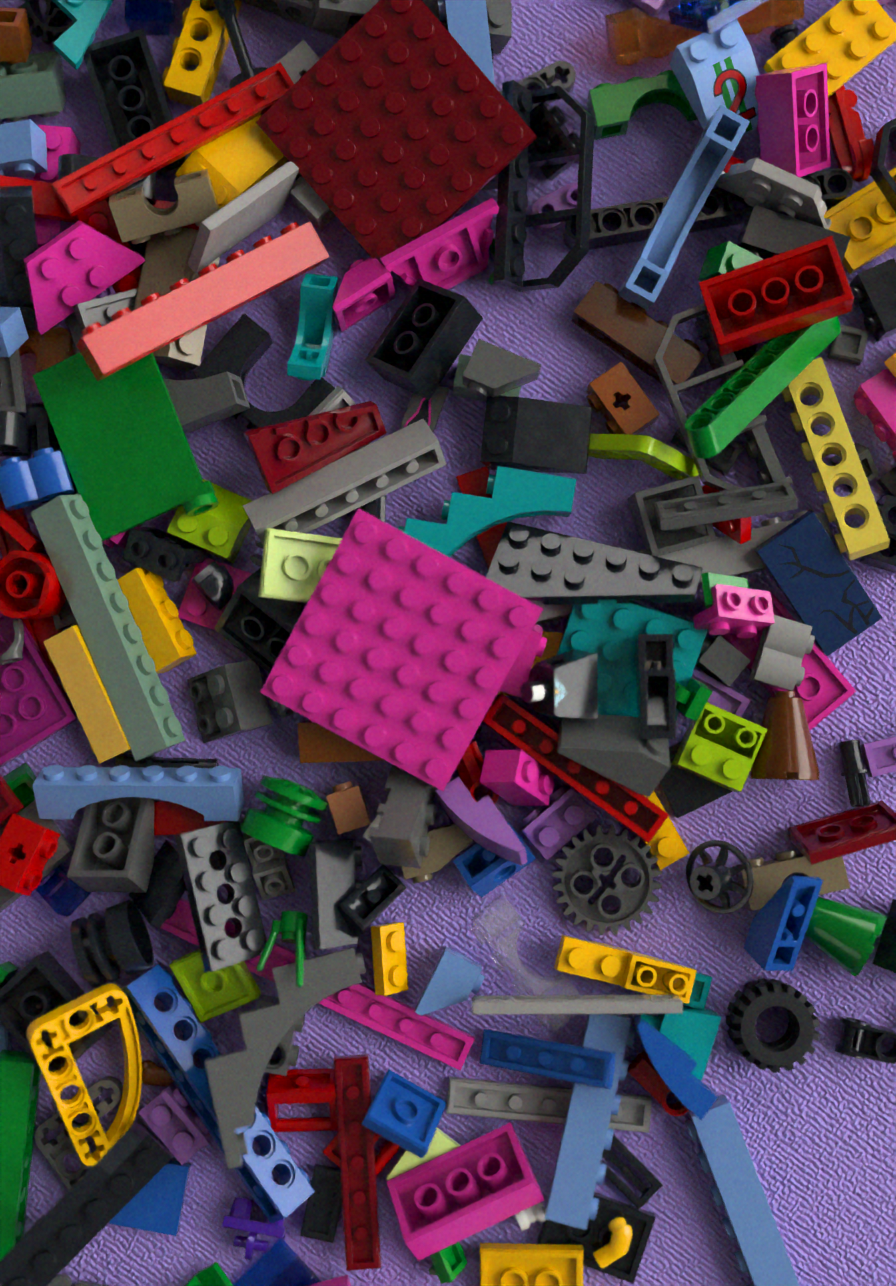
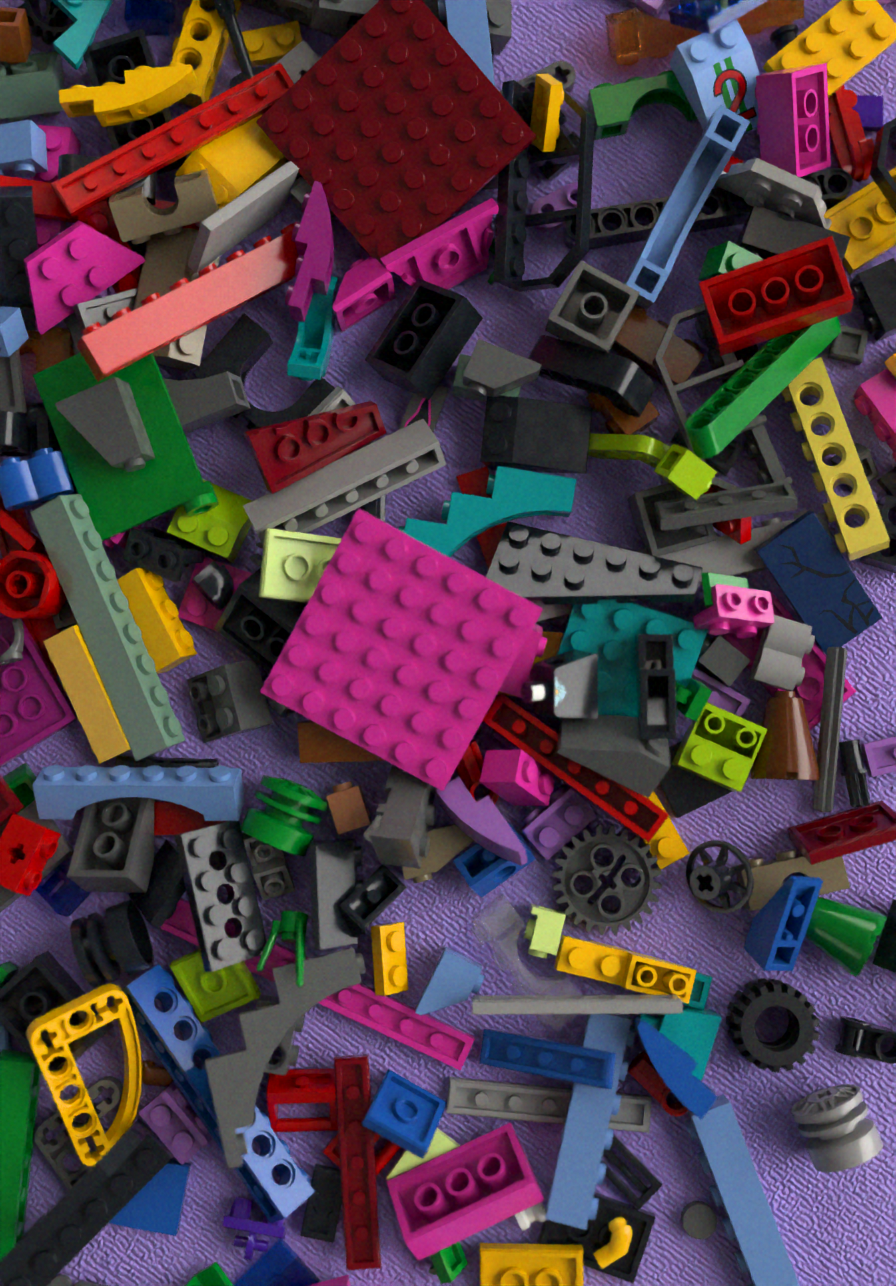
none -> dark grey slope [55,377,155,472]
none -> yellow slope [59,62,198,127]
none -> yellow plate [241,21,302,67]
none -> magenta slope [285,181,334,322]
none -> yellowish green brick [524,904,566,958]
none -> black beam [528,335,656,418]
none -> yellow plate [530,73,564,152]
none -> dark grey brick [545,260,640,353]
none -> lime brick [654,443,717,500]
none -> dark grey tile [681,1201,717,1239]
none -> light grey wheel [791,1084,883,1173]
none -> dark grey axle [813,647,847,812]
none -> dark purple tile [851,95,883,131]

